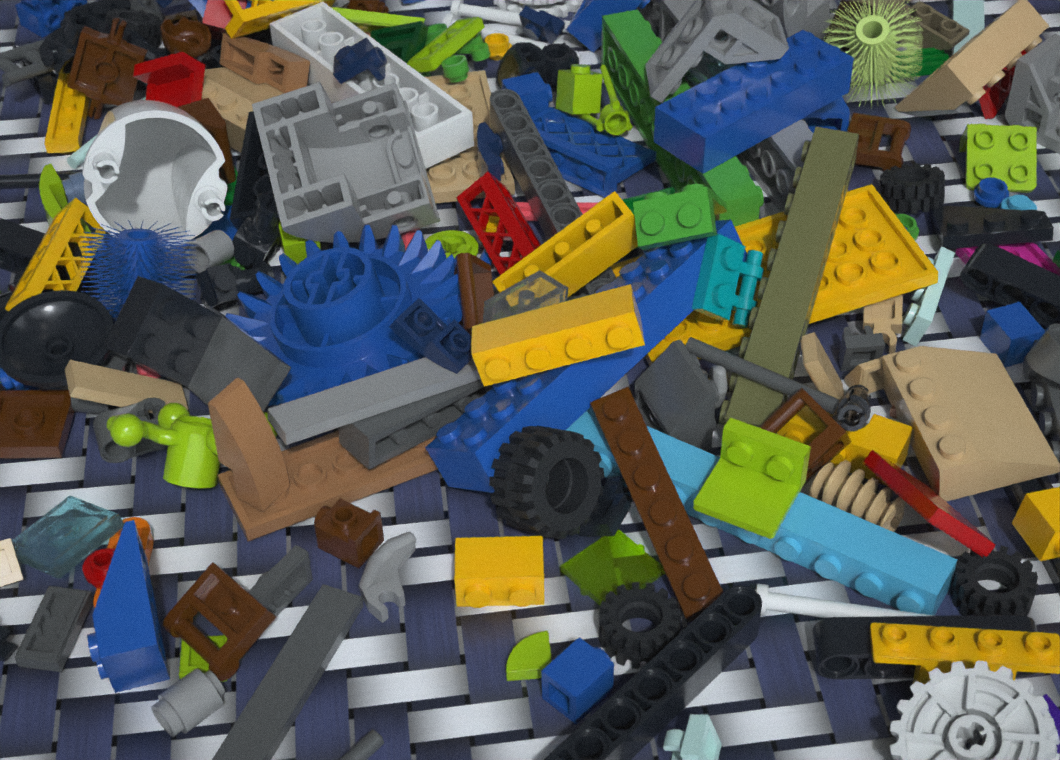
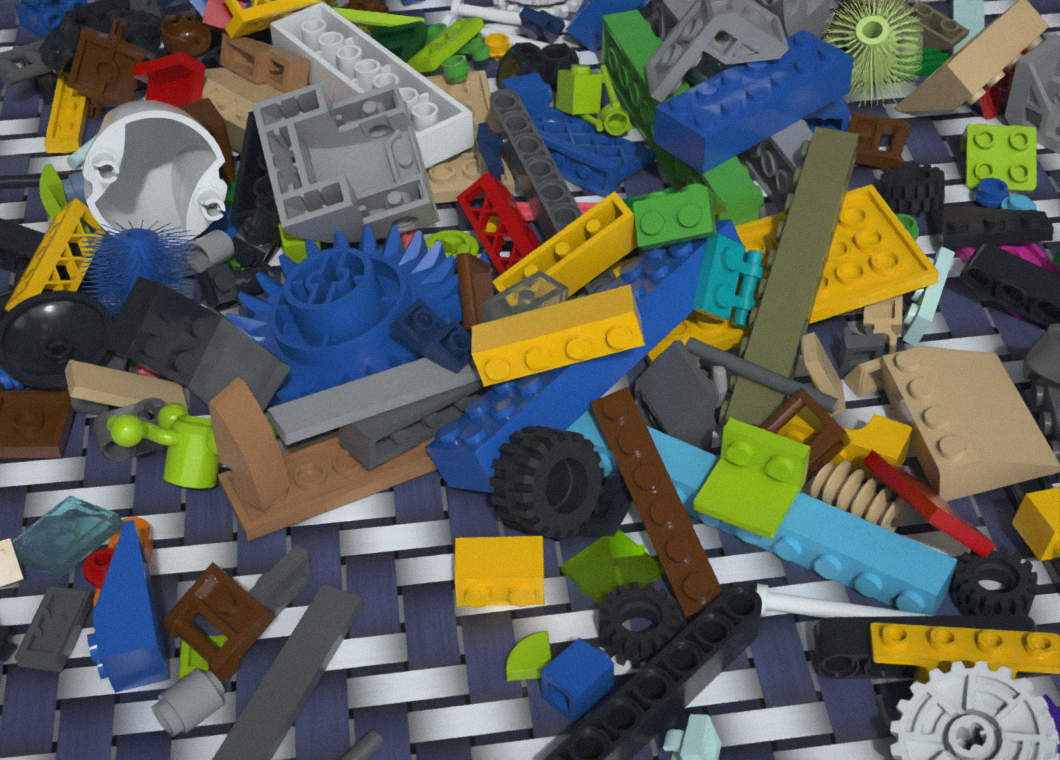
reddish brown brick [314,498,384,568] -> none
dark blue bracket [333,37,387,84] -> none
light grey piece [358,532,416,623] -> none
black pin [837,384,871,432] -> none
blue brick [980,302,1045,368] -> none

